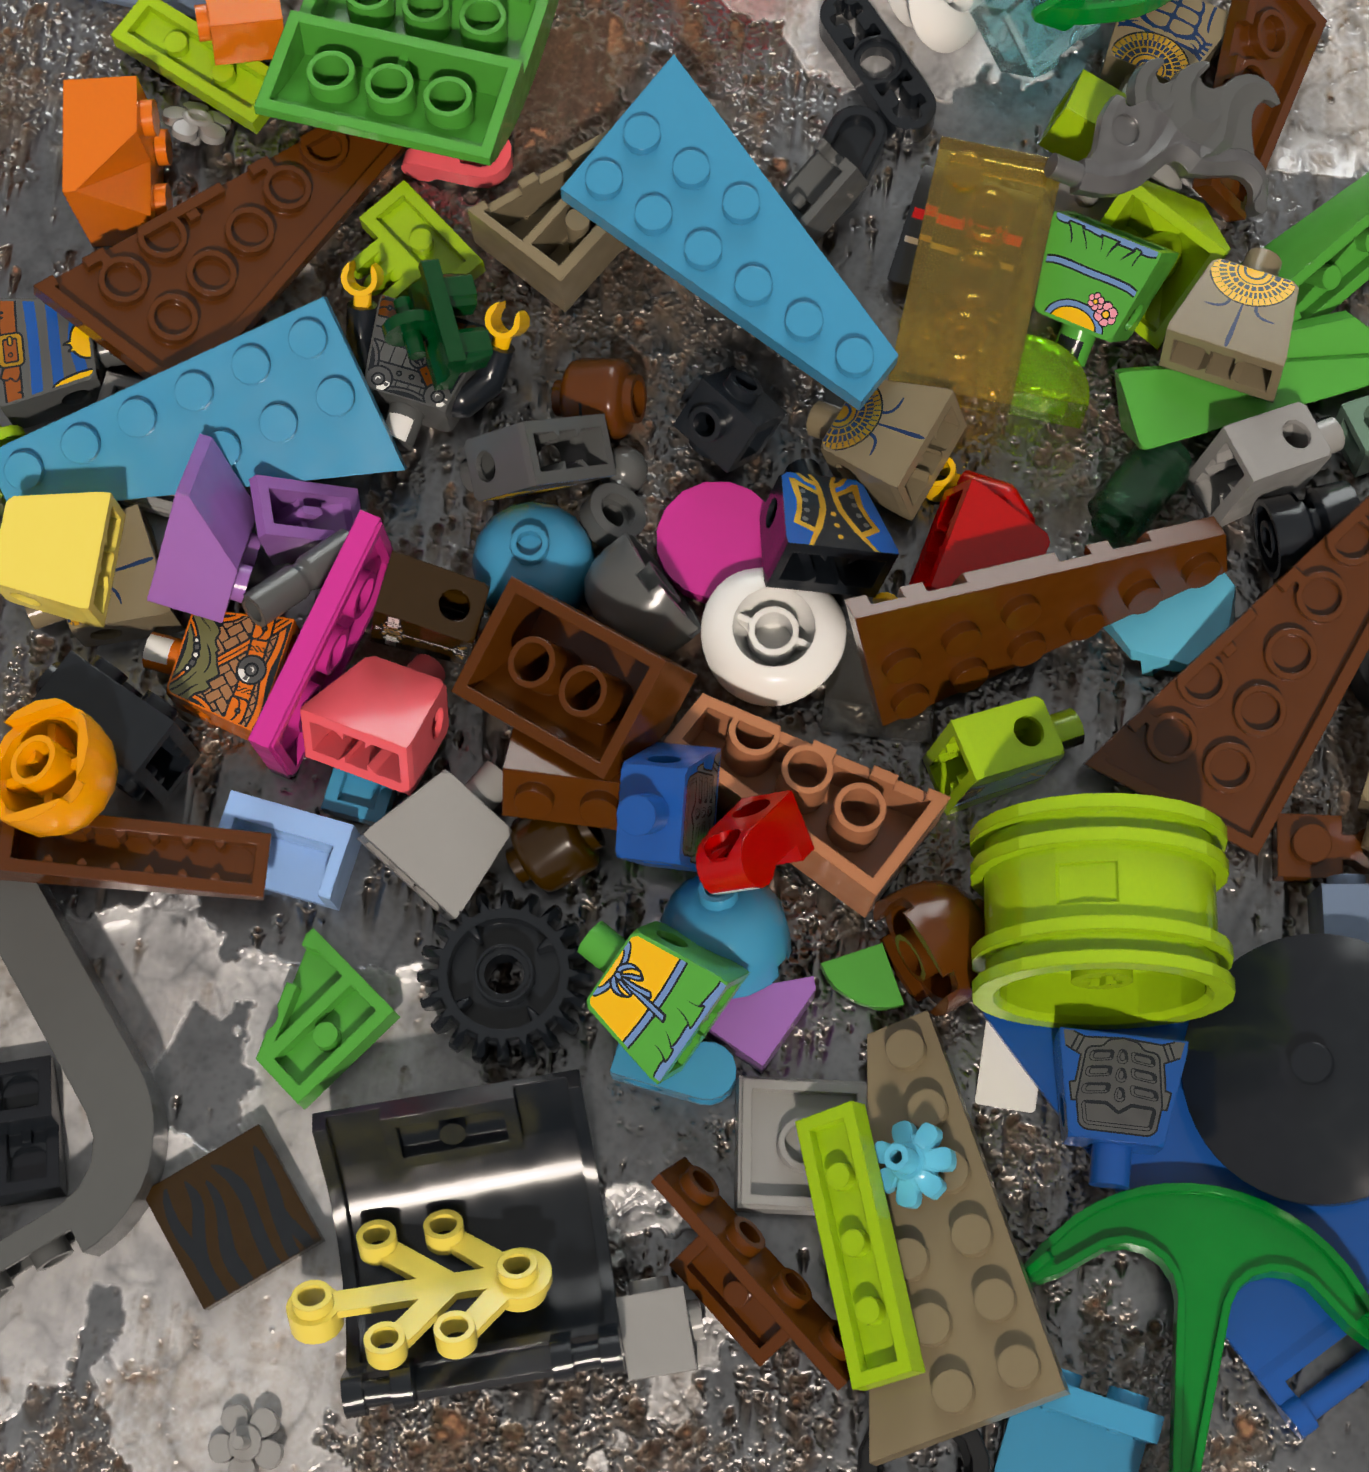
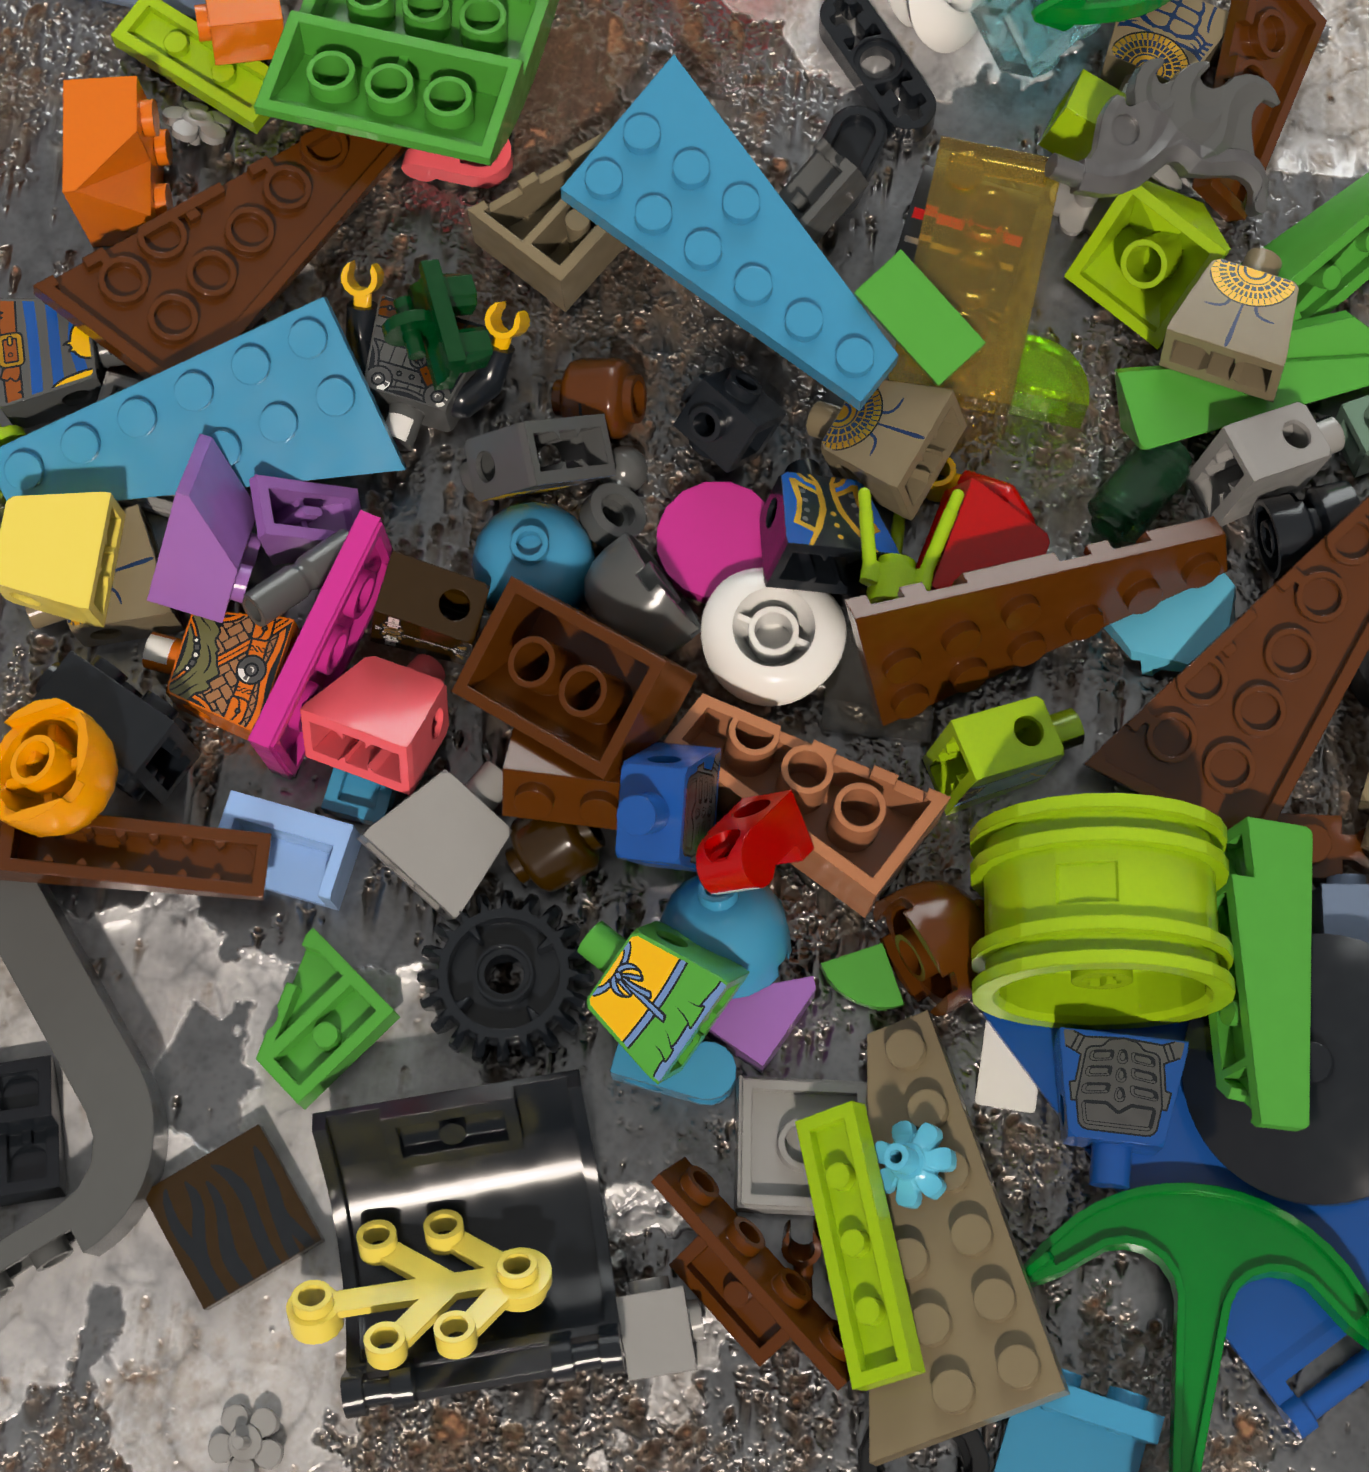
lime hinge [352,180,486,299] -> none
bright green torso [1034,211,1179,367] -> none
none -> reddish brown hand [781,1219,822,1298]
none -> bright green tile [854,249,986,387]
none -> lime plant [858,487,964,604]
none -> bright green wedge [1208,816,1313,1132]

